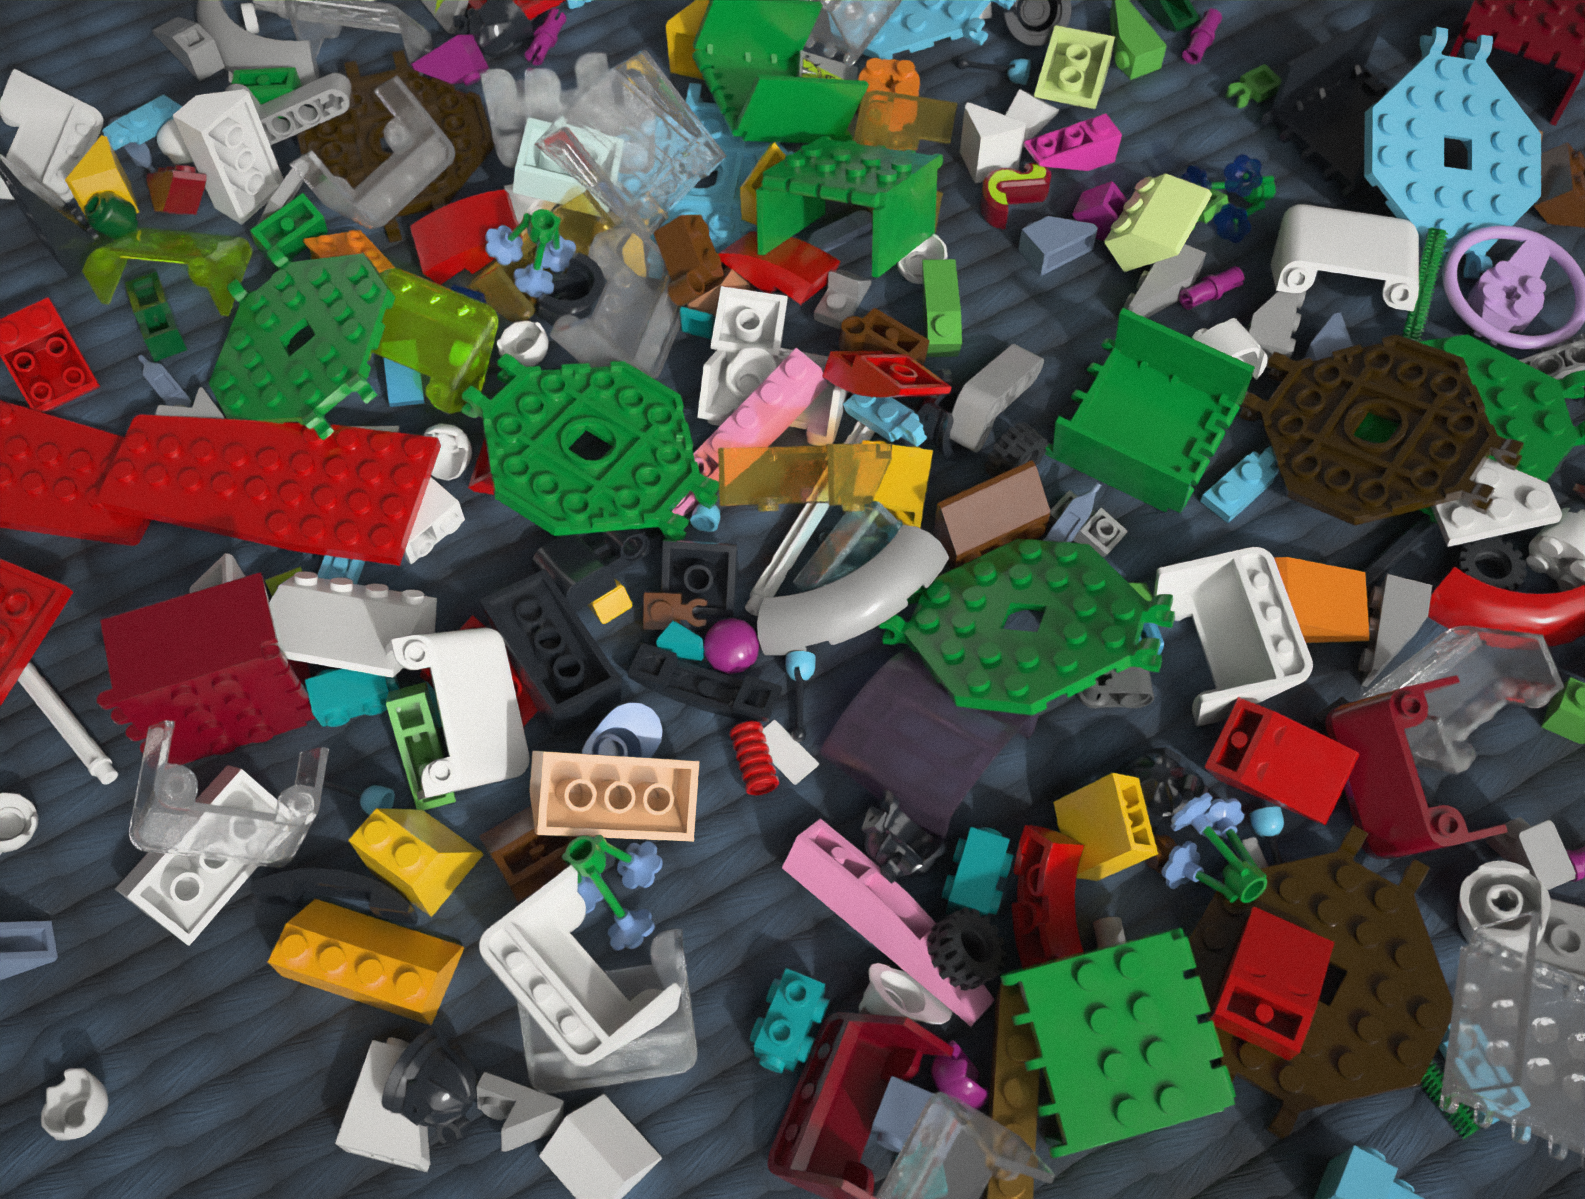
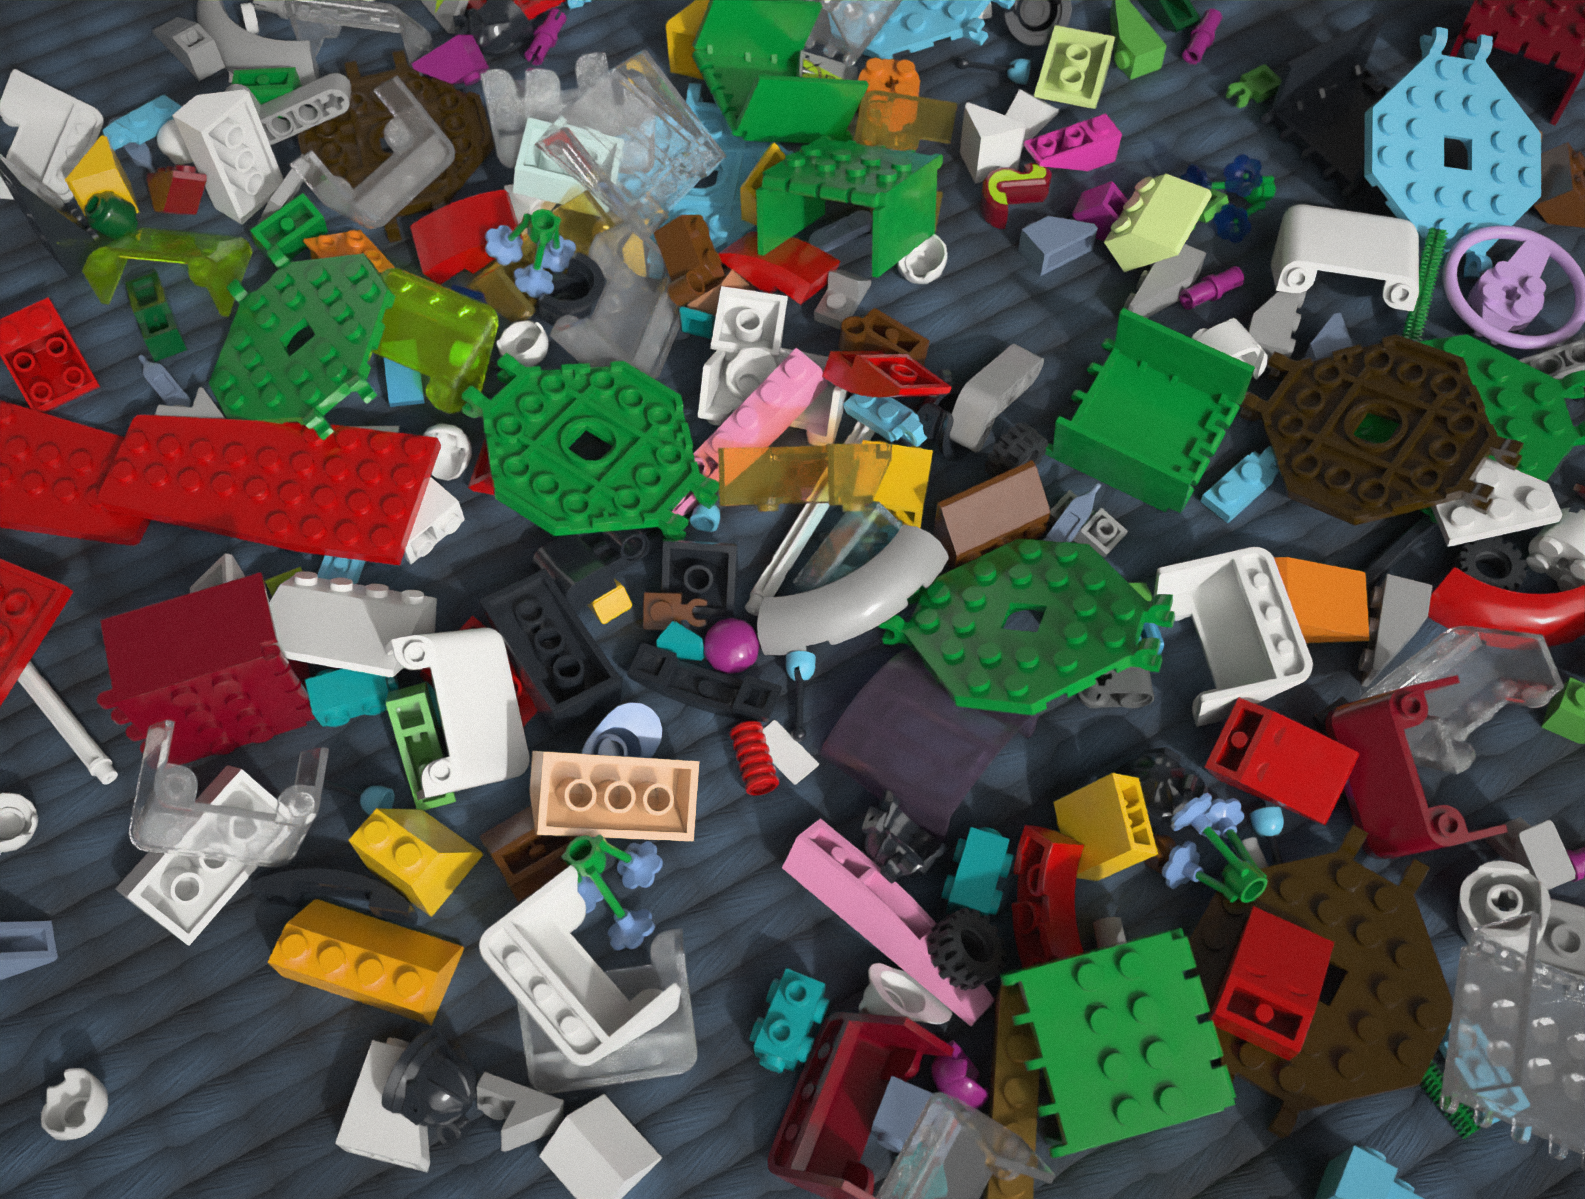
bright green slope [922,259,962,357] -> none

